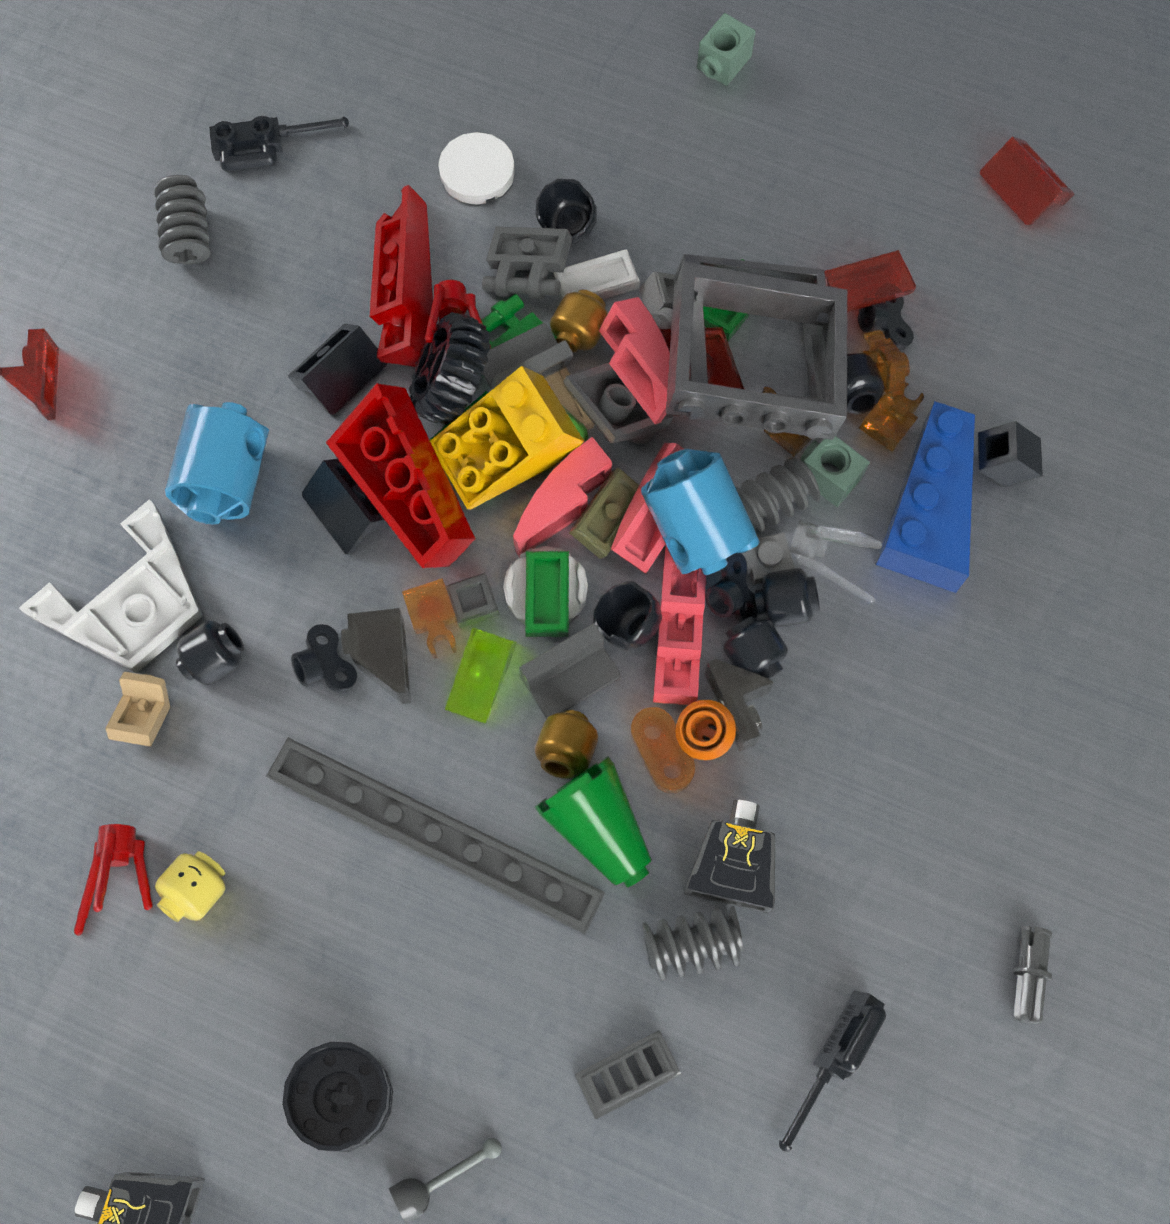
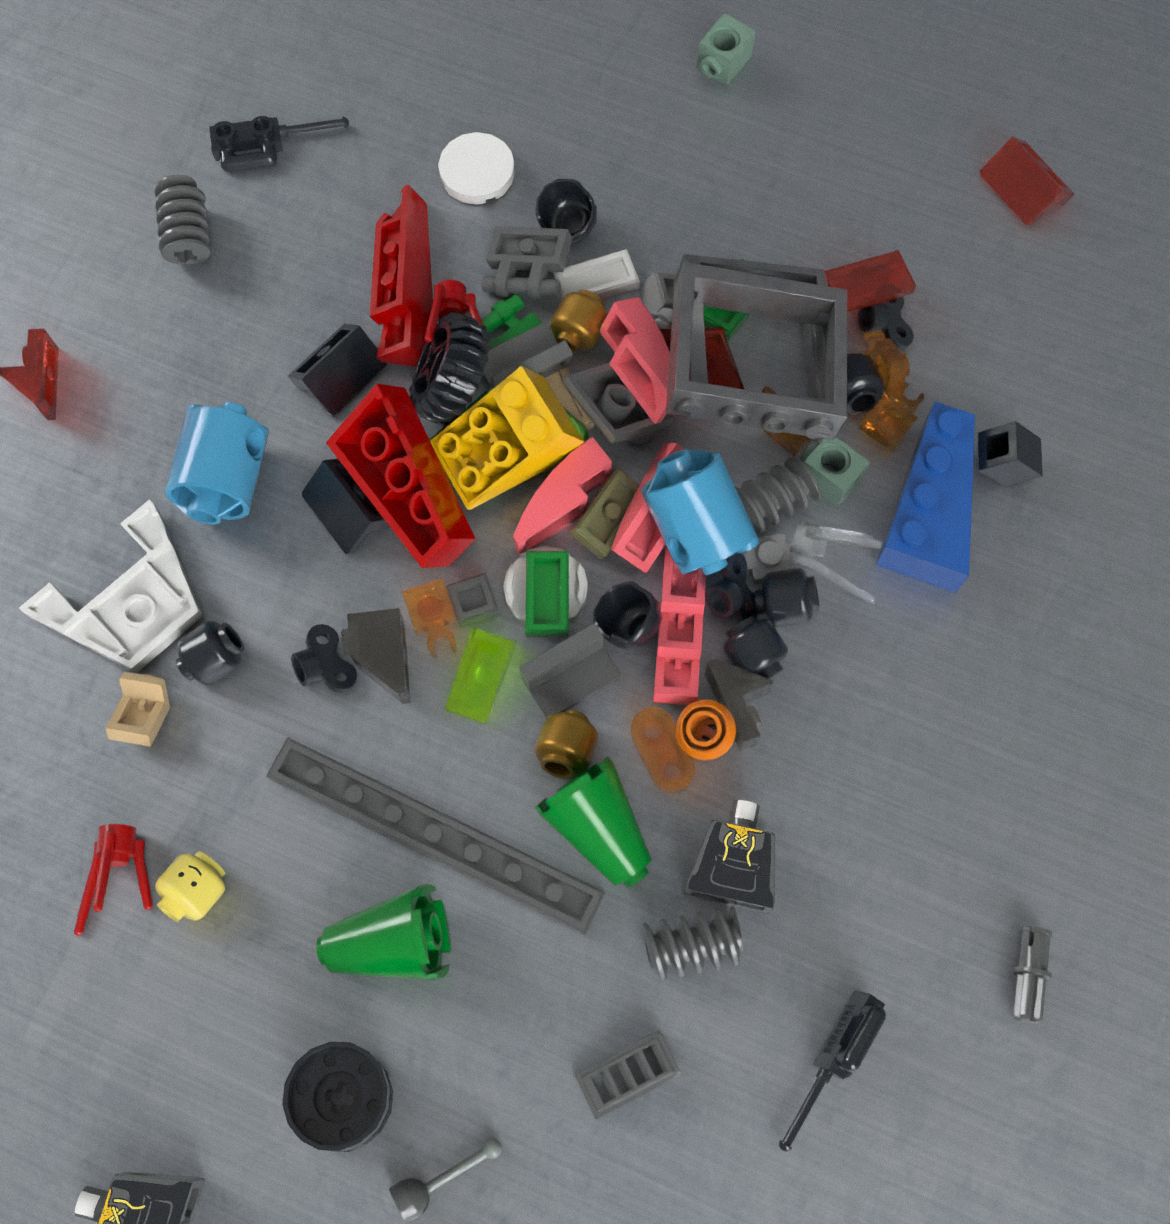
none -> green cone [316,884,451,980]

